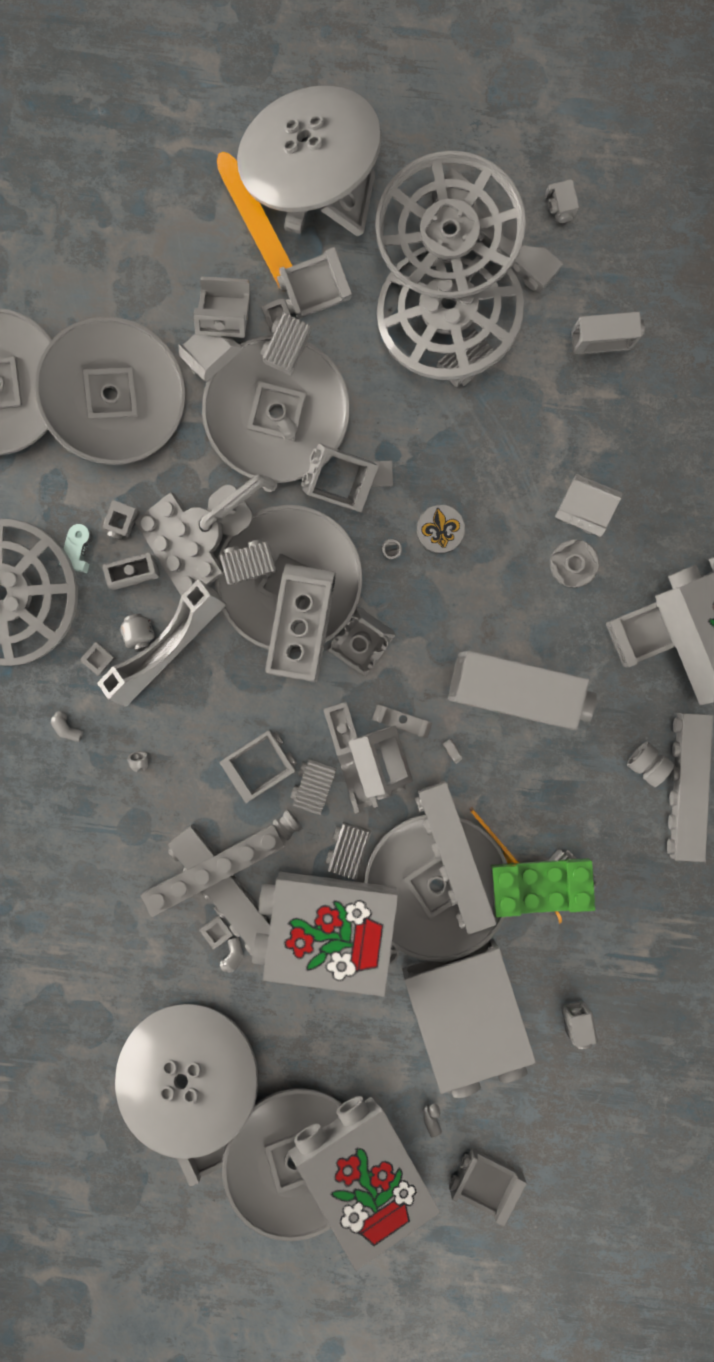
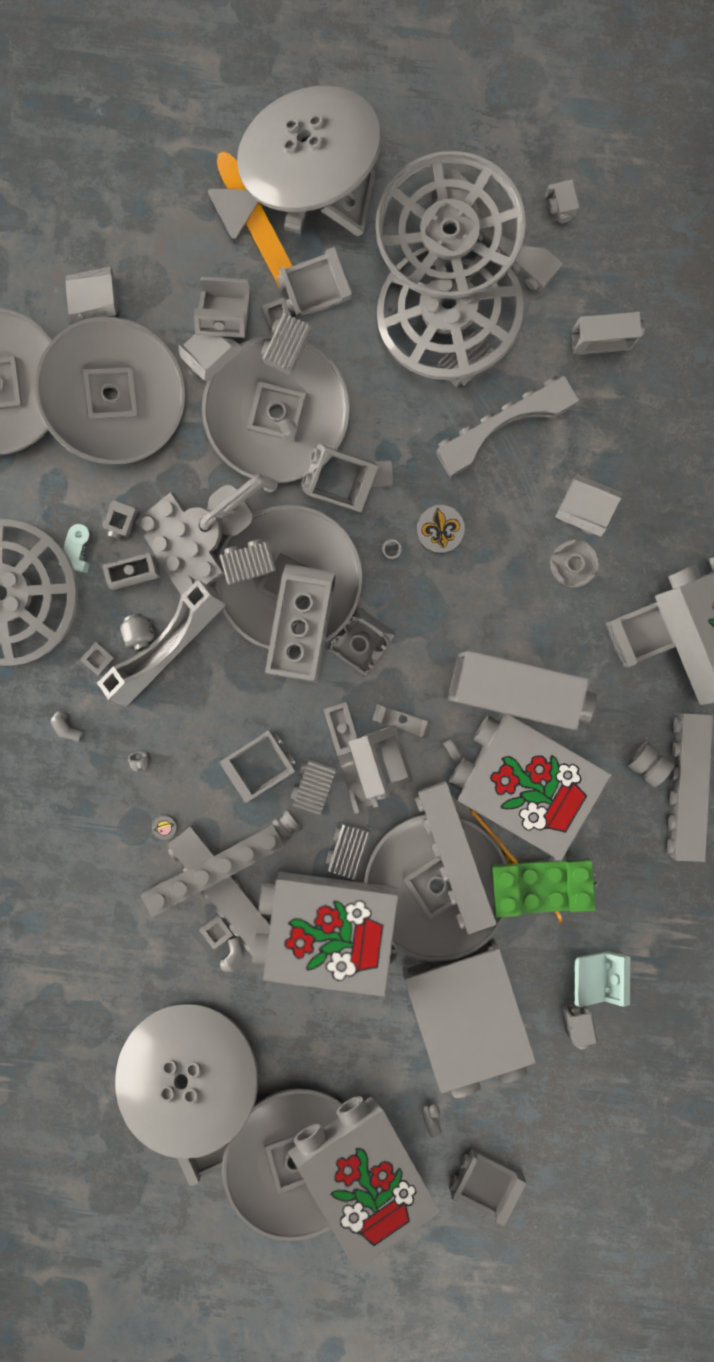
none -> light grey slope [65,266,118,324]
none -> tile [152,815,178,840]
none -> light grey piece [208,188,258,239]
none -> light grey arch [436,375,579,478]
none -> light grey brick [449,713,611,861]
none -> light aqua bracket [574,951,630,1007]

